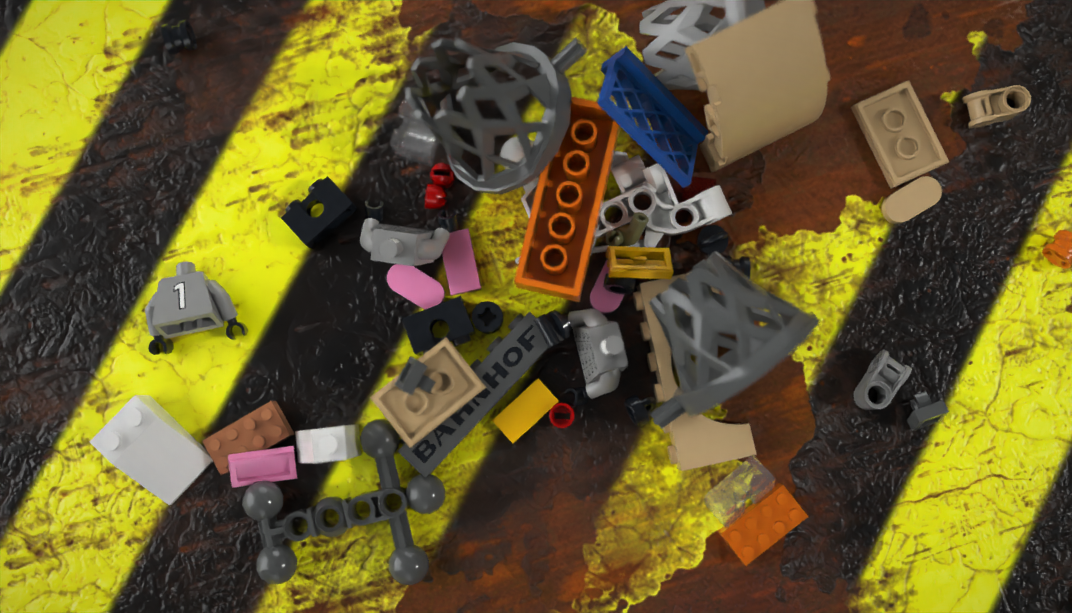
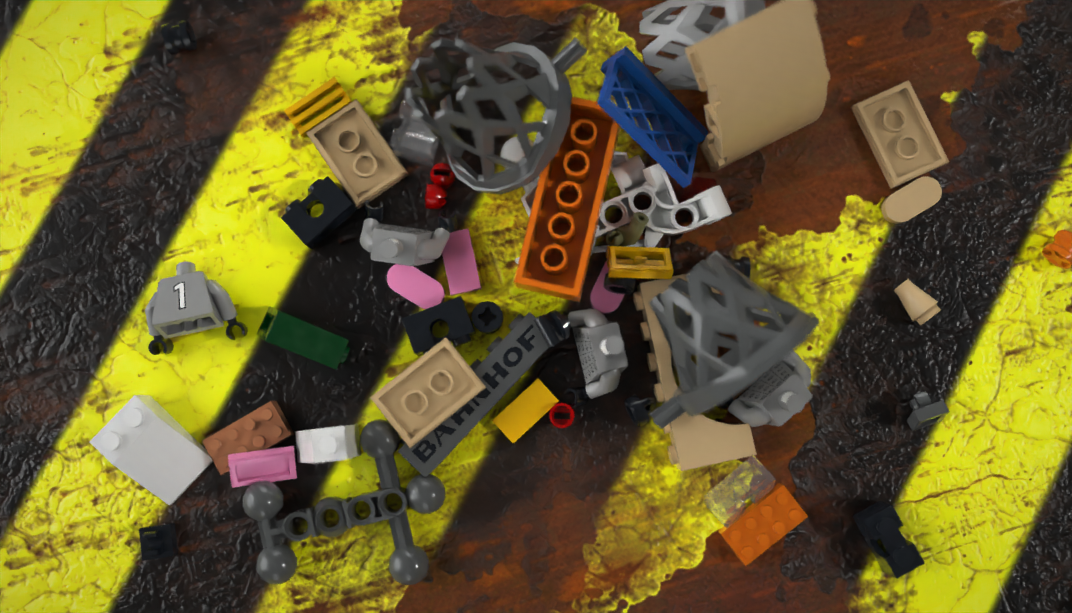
dark grey tile [395,356,436,395] -> none
black tile [696,225,729,256] -> none
light grey piece [854,349,912,410] -> none
tan piece [962,85,1031,128] -> none
none -> black tile [139,523,178,561]
none -> dark green slope [257,306,349,369]
none -> yellow tile [284,77,352,138]
none -> tan tile [306,99,409,209]
none -> light grey torso [717,350,813,427]
none -> black brick [853,501,925,579]
none -> tan cone [893,279,941,326]

